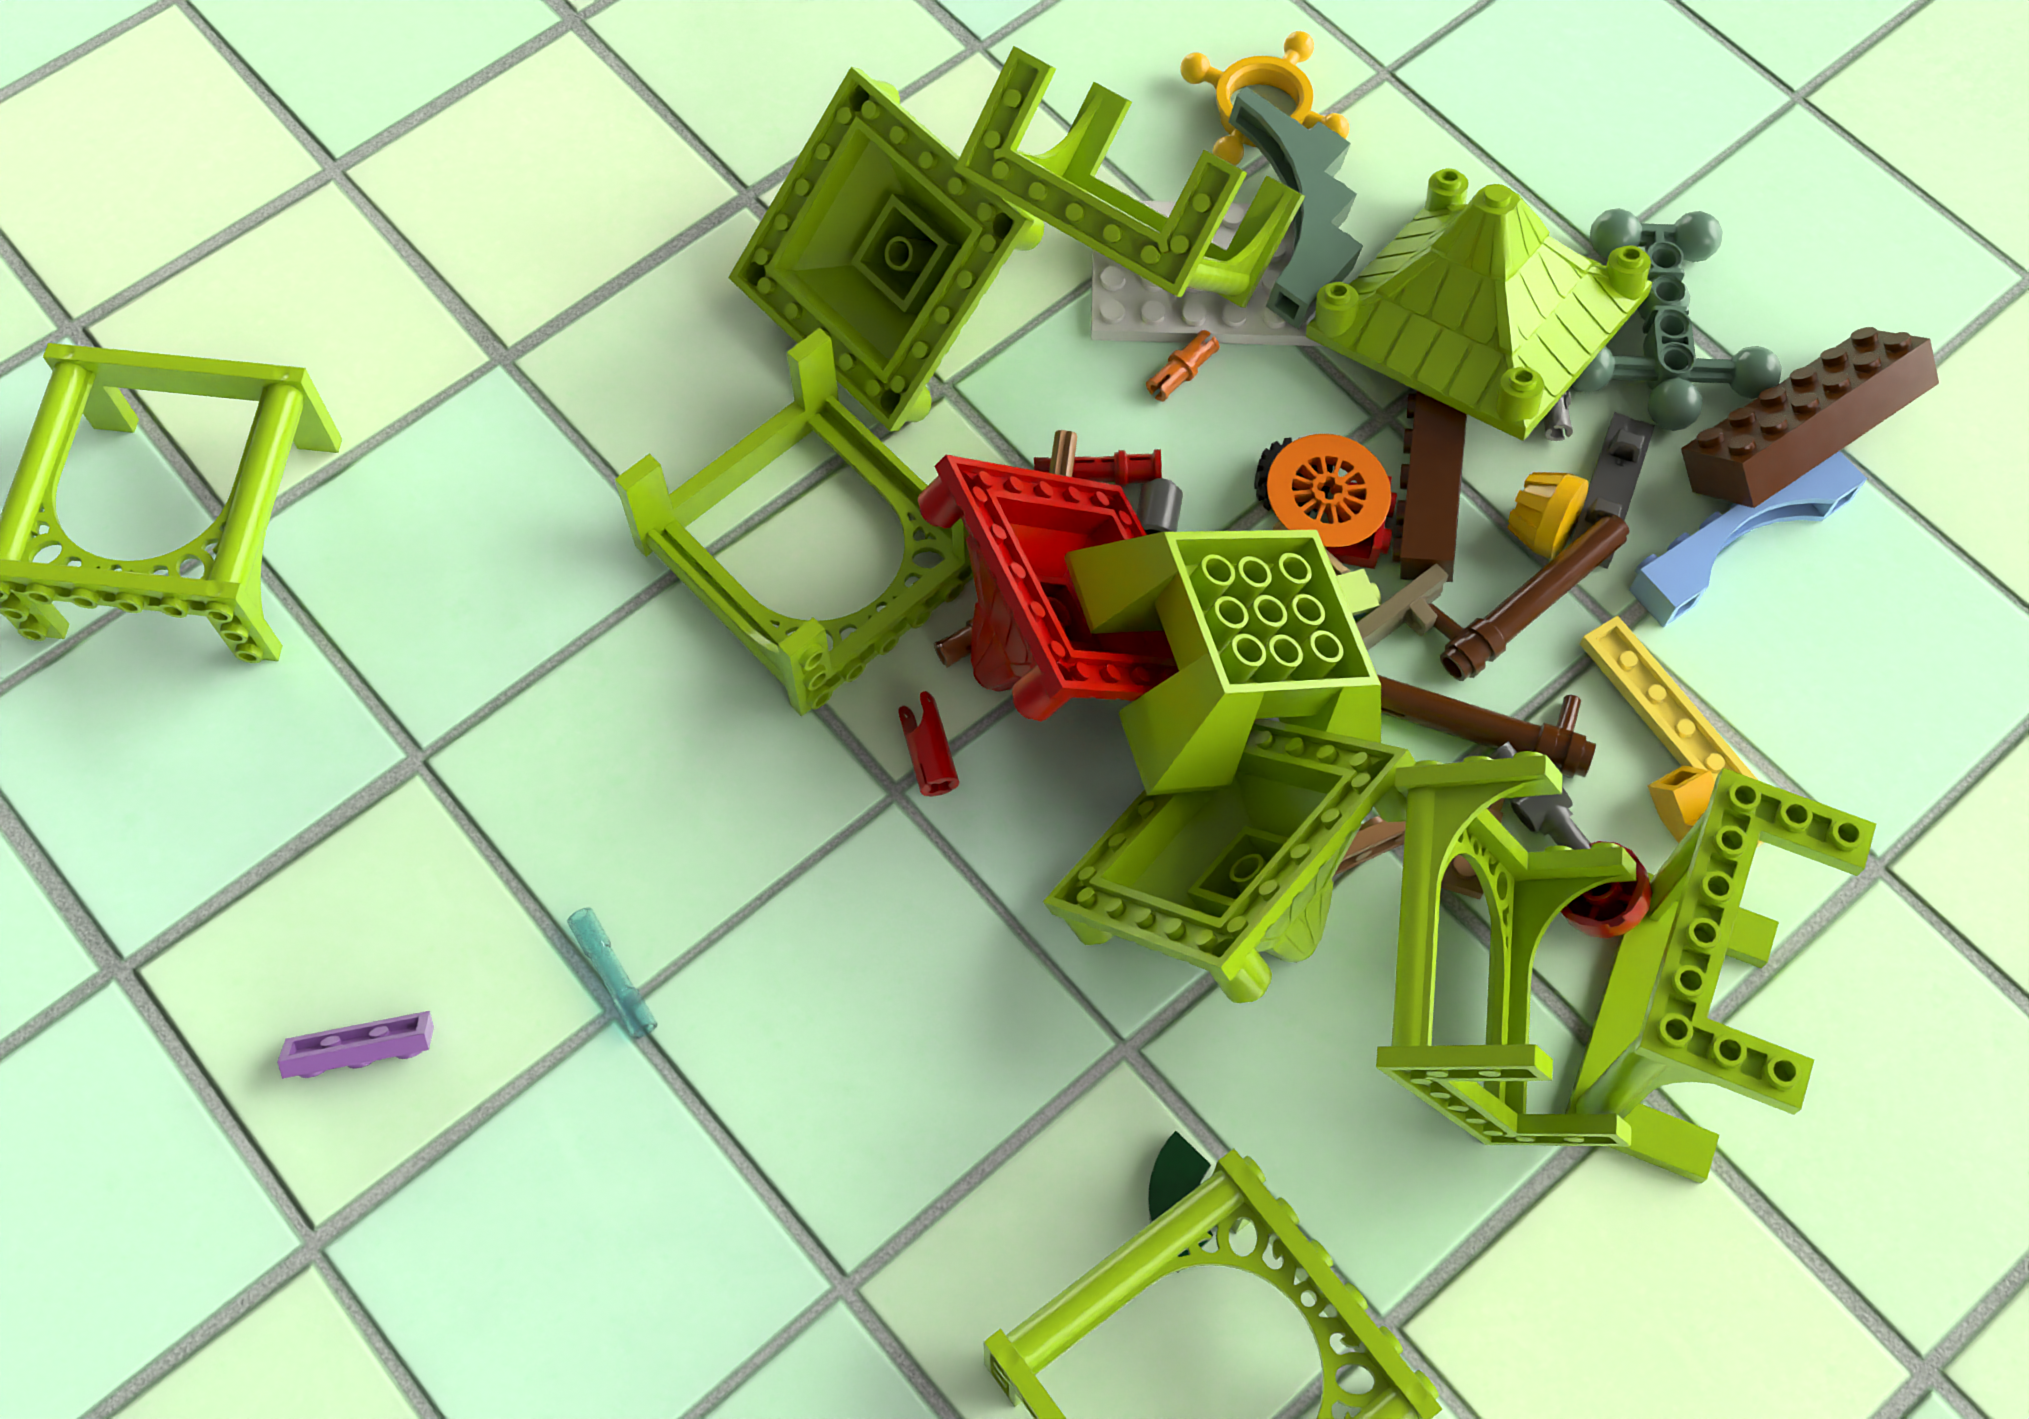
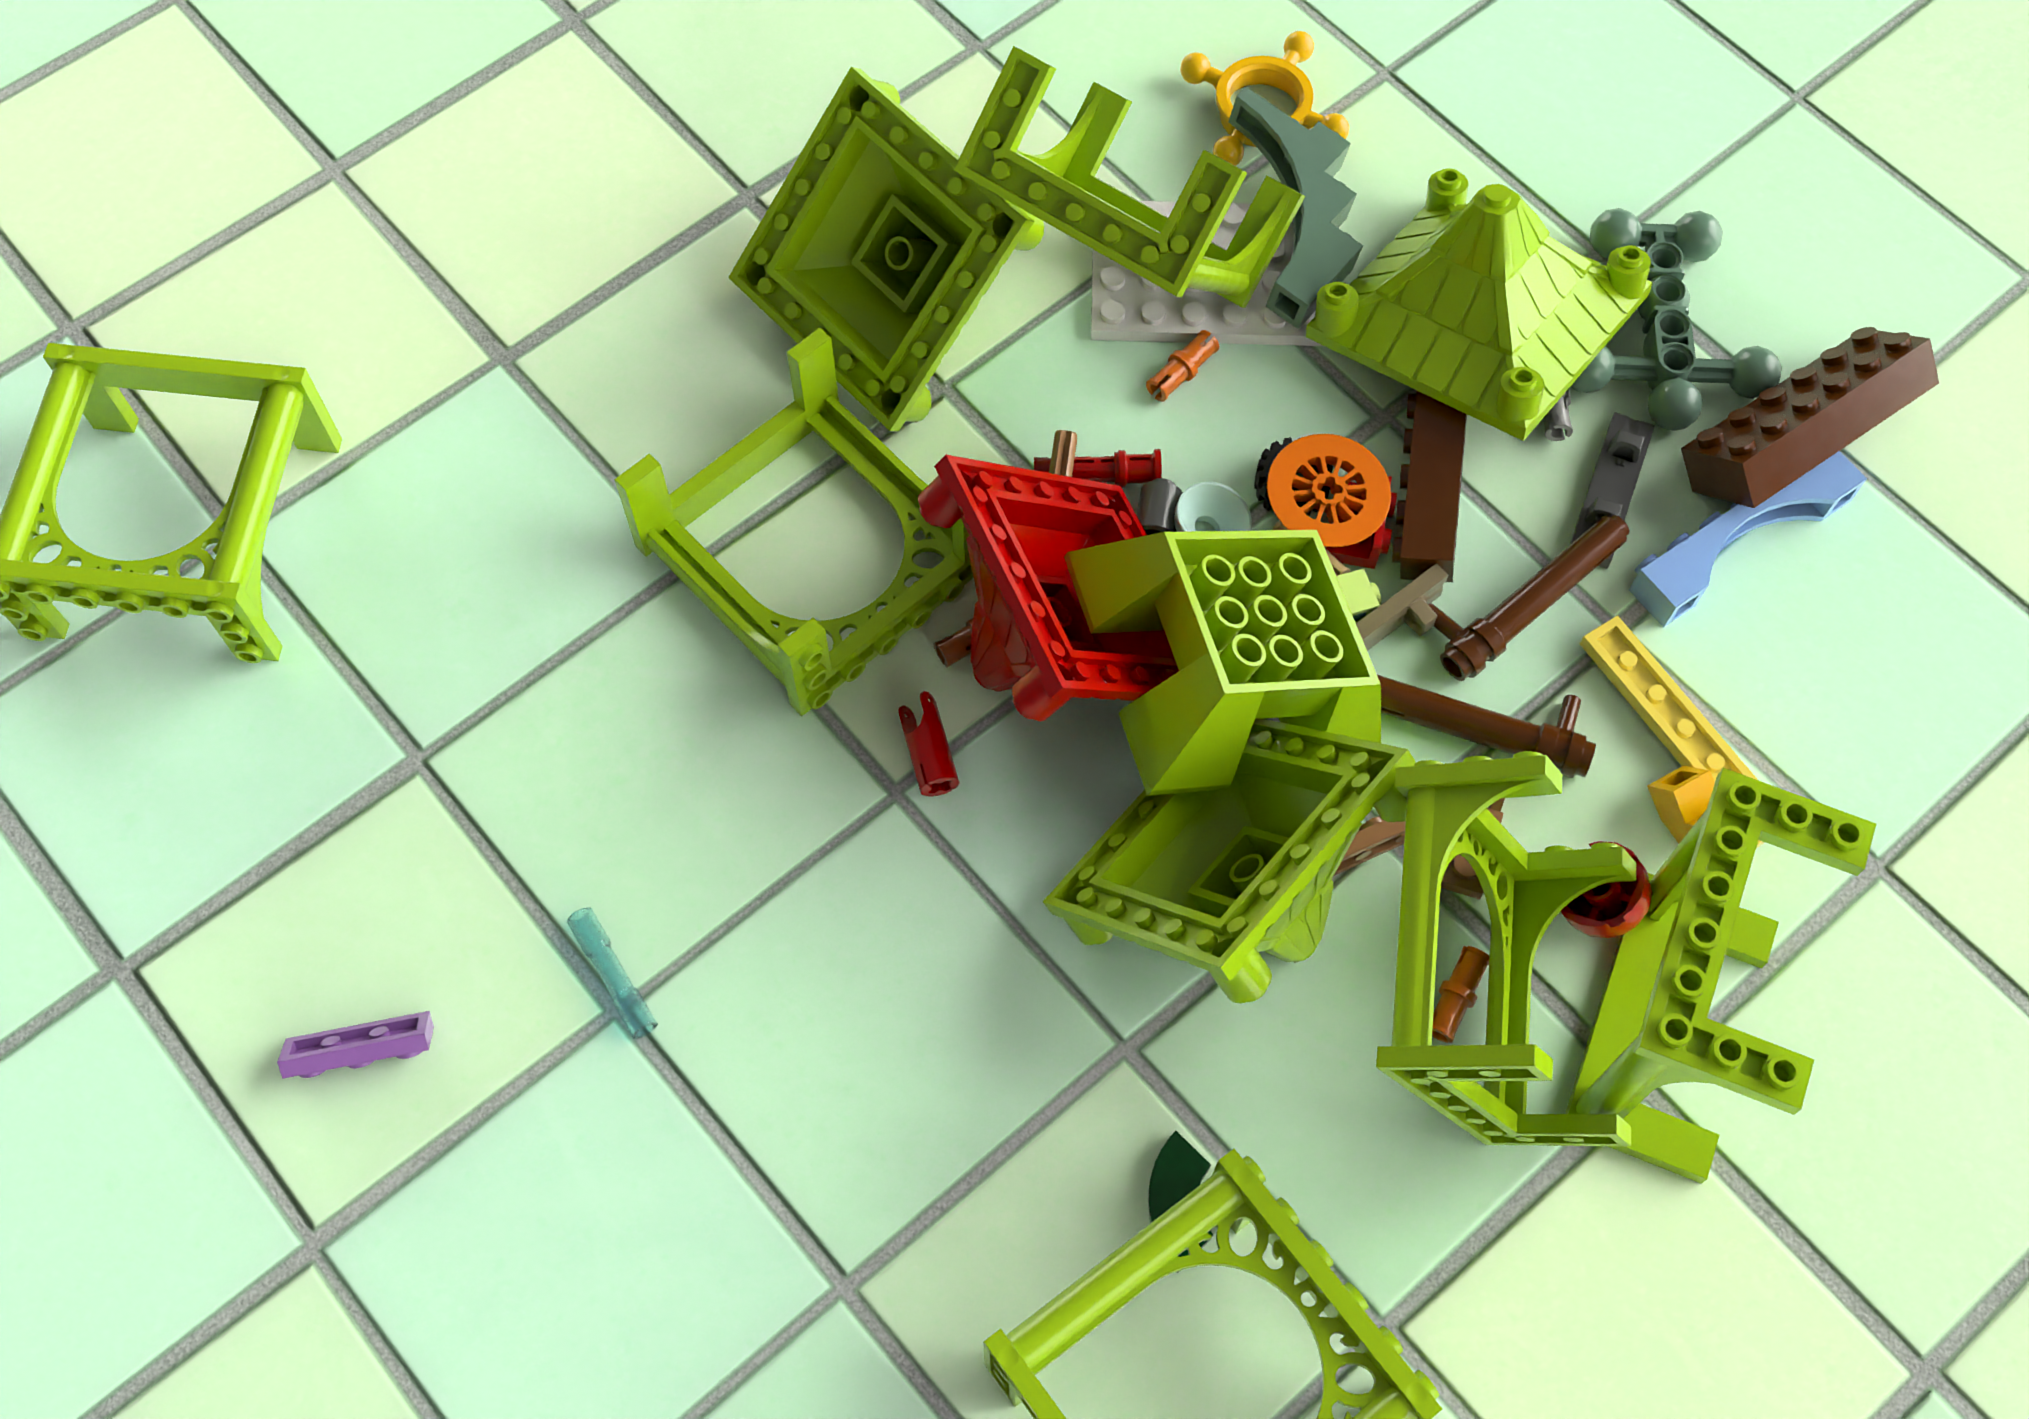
dark grey pin [1488,741,1591,850] -> none
yellow piece [1507,472,1589,560] -> none
none -> light aqua piece [1174,482,1252,532]
none -> orange pin [1432,946,1489,1043]

